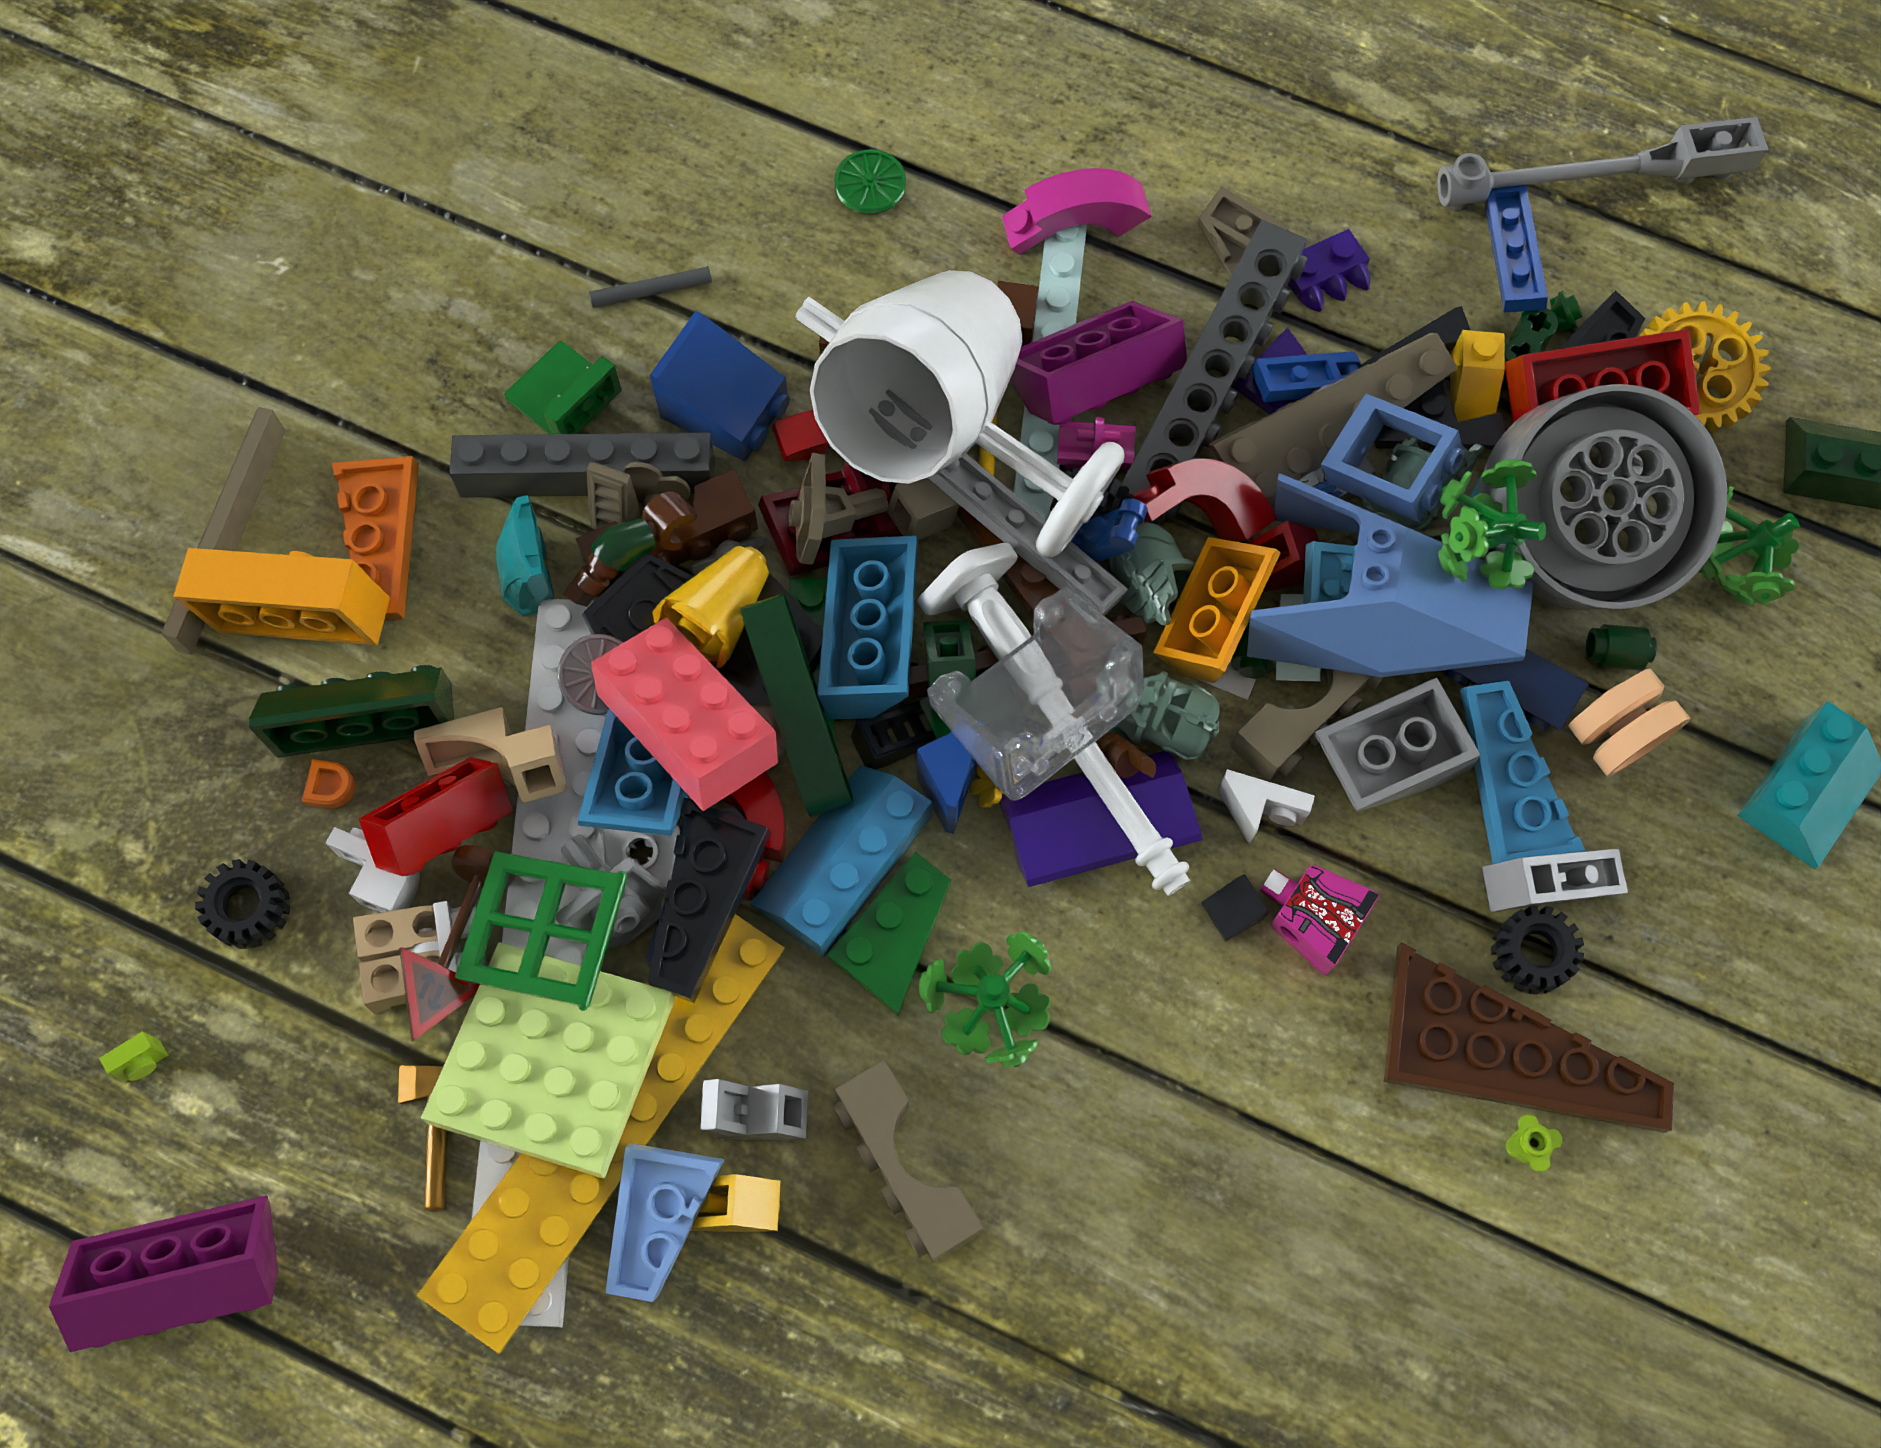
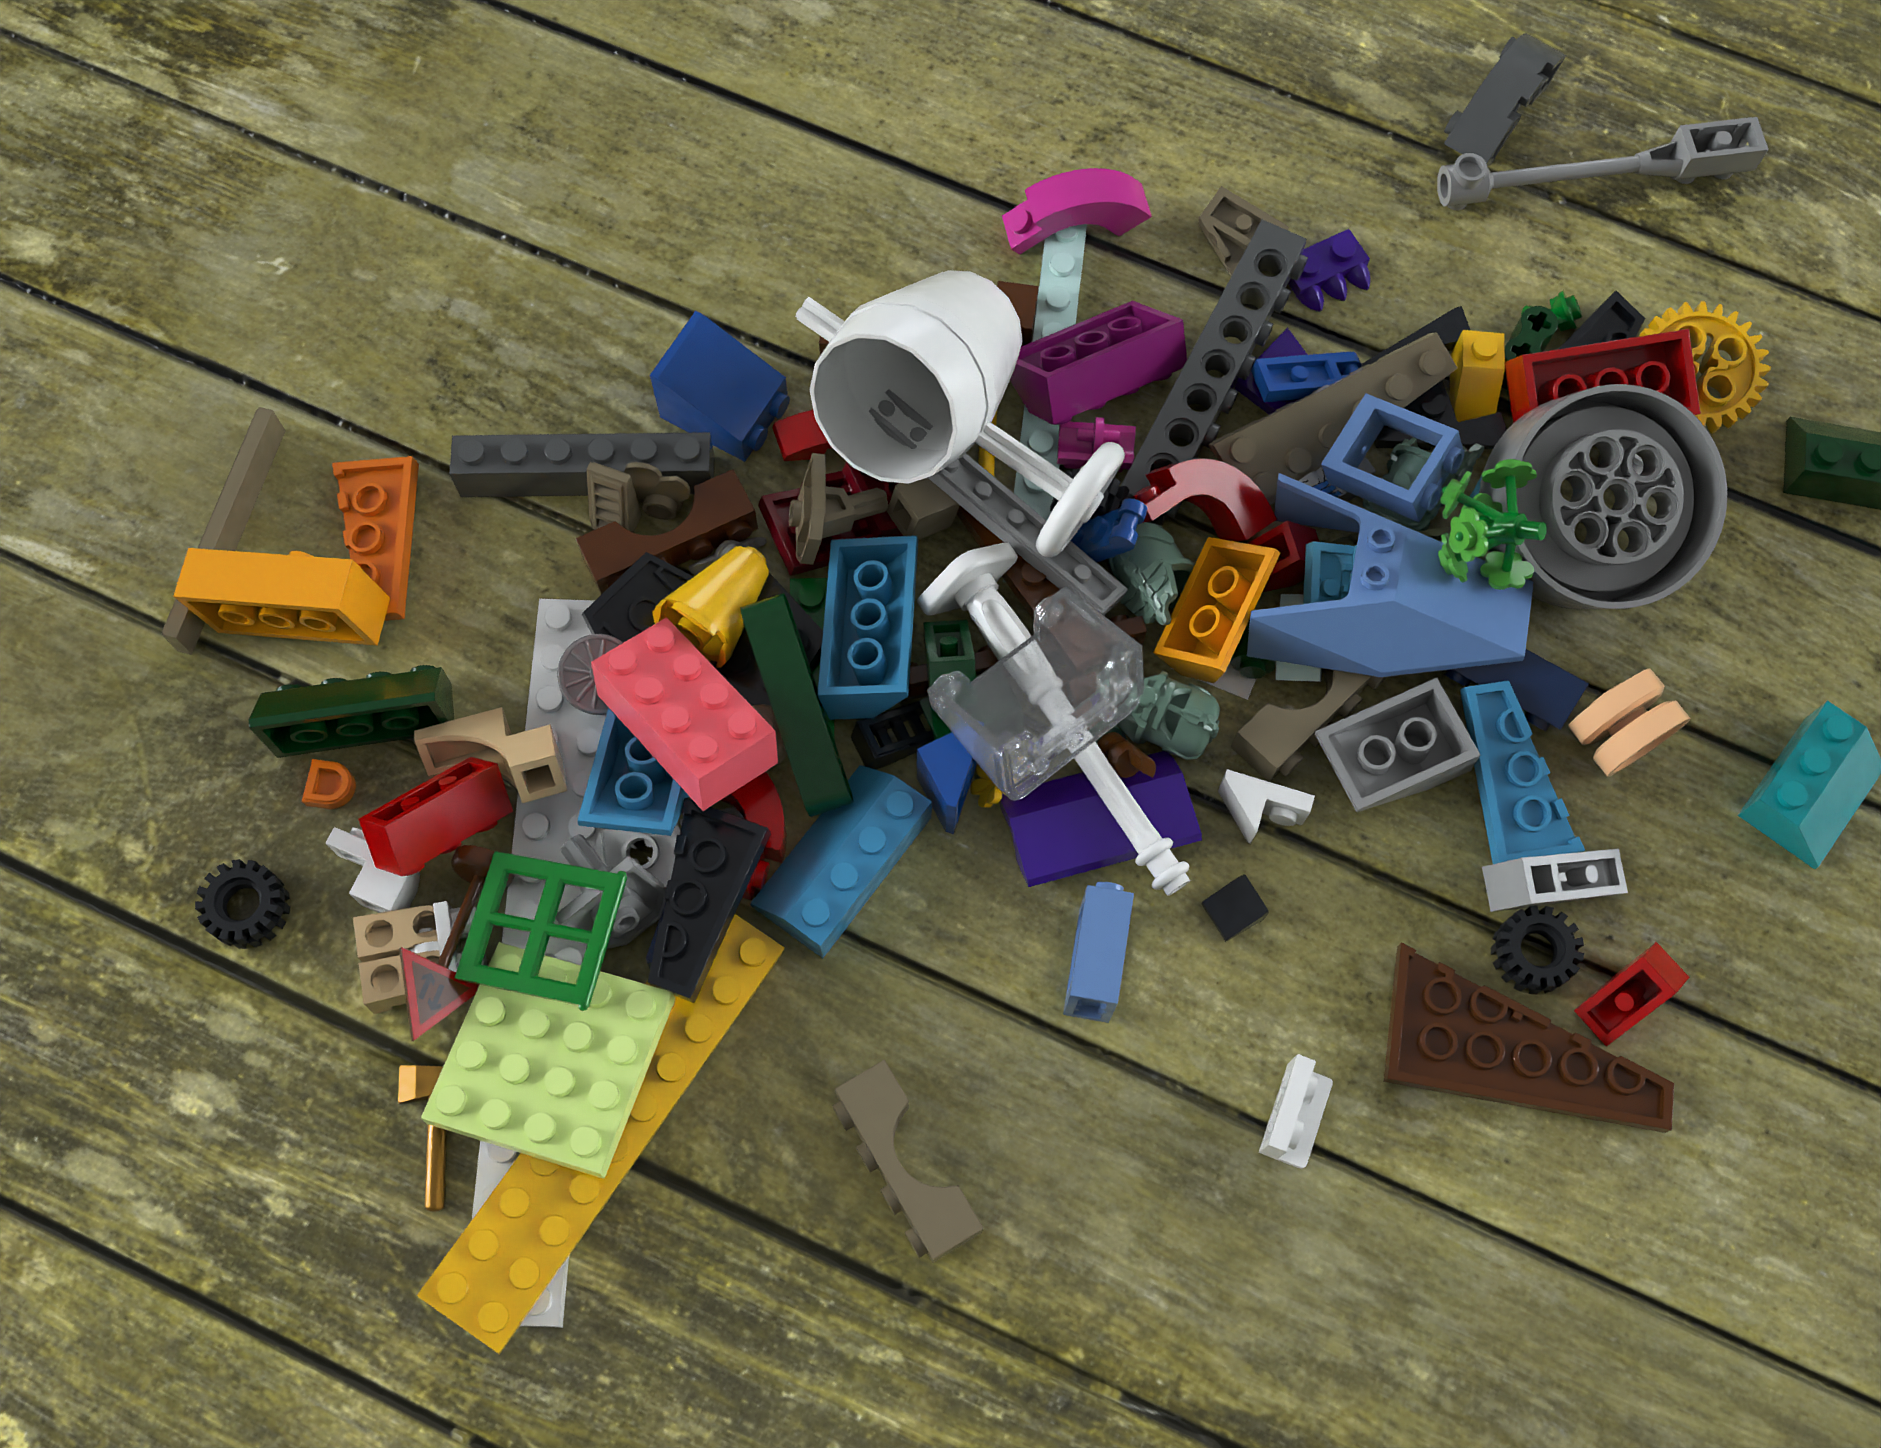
magenta slope [49,1195,278,1352] -> none
lime plate [99,1031,168,1082] -> none
teal slope [495,495,554,617] -> none
green bracket [504,341,622,434] -> none
reddish brown piece [562,491,698,607] -> none
dark grey bar [589,266,712,308] -> none
light blue wing [605,1143,725,1302] -> none
yellow slope [690,1174,781,1233] -> none
light grey brick [701,1079,808,1141] -> none
green wing [827,852,951,1016] -> none
green wheel [834,149,906,214] -> none
bright green plant [919,931,1052,1068] -> none
torso [1260,865,1380,976] -> none
blue plate [1484,185,1548,313] -> none
lime plate [1506,1114,1563,1172] -> none
dark green brick [1585,624,1657,671] -> none
plant [1698,485,1800,605] -> none
none -> medium blue window [1063,882,1134,1023]
none -> white bracket [1259,1054,1333,1169]
none -> dark grey brick [1444,33,1567,166]
none -> red slope [1574,942,1690,1047]

